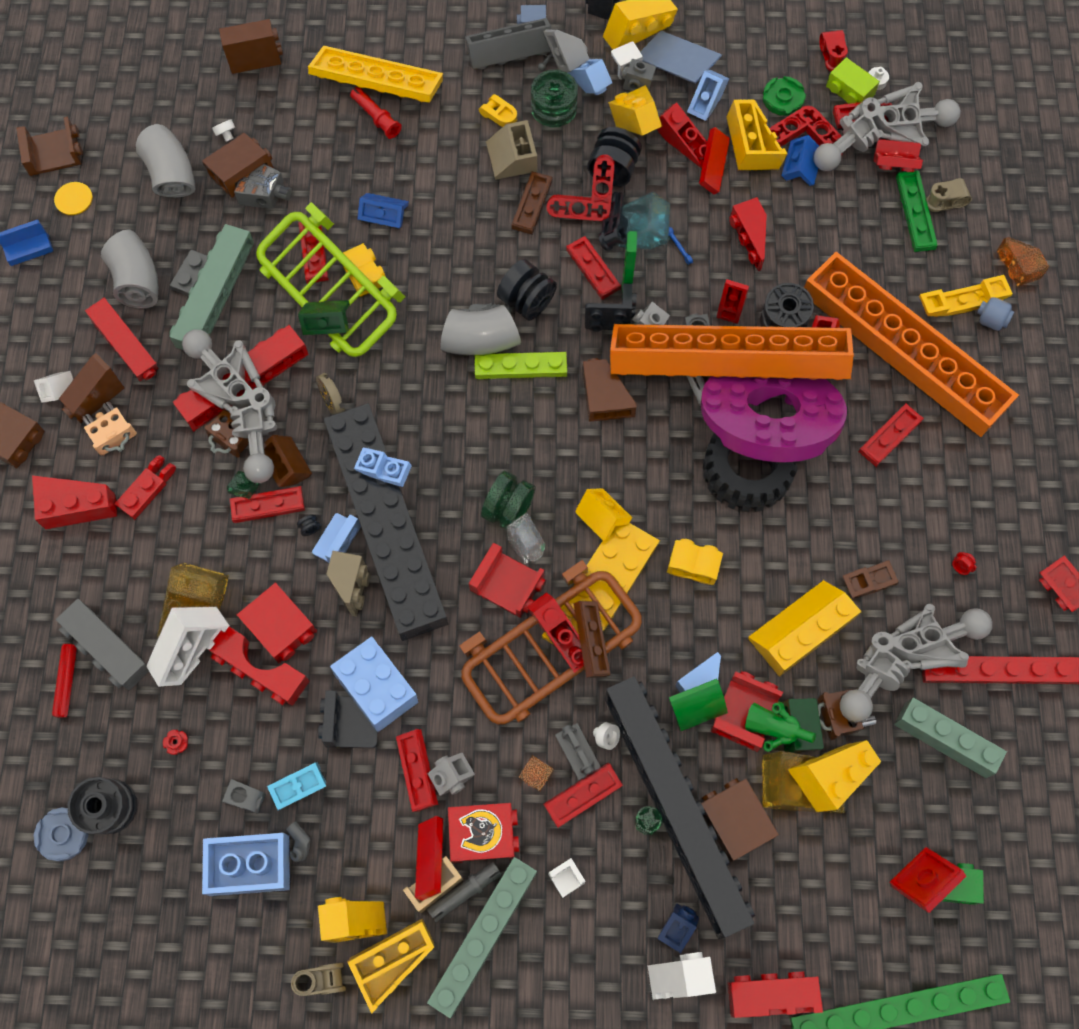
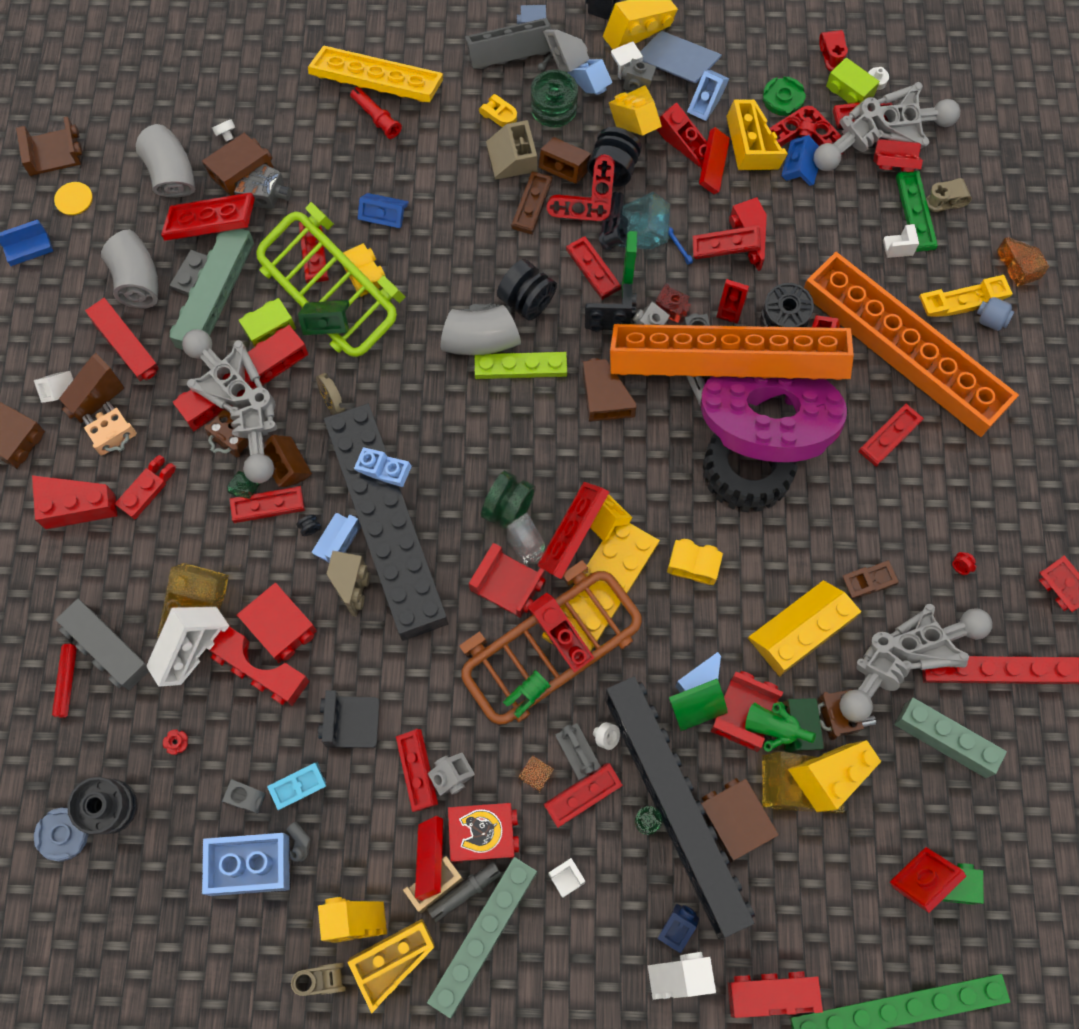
reddish brown brick [219,19,283,74] -> none
light blue brick [330,636,418,732] -> none
reddish brown tile [573,601,611,678] -> none
none -> red tile [161,193,255,241]
none -> lime brick [239,298,296,348]
none -> green hinge [503,670,551,718]
none -> red tile [537,482,610,579]
none -> reddish brown brick [538,137,591,184]
none -> clear red brick [655,283,691,323]
none -> red tile [693,225,761,260]
none -> red plate [796,121,817,138]
none -> white panel [883,224,919,258]

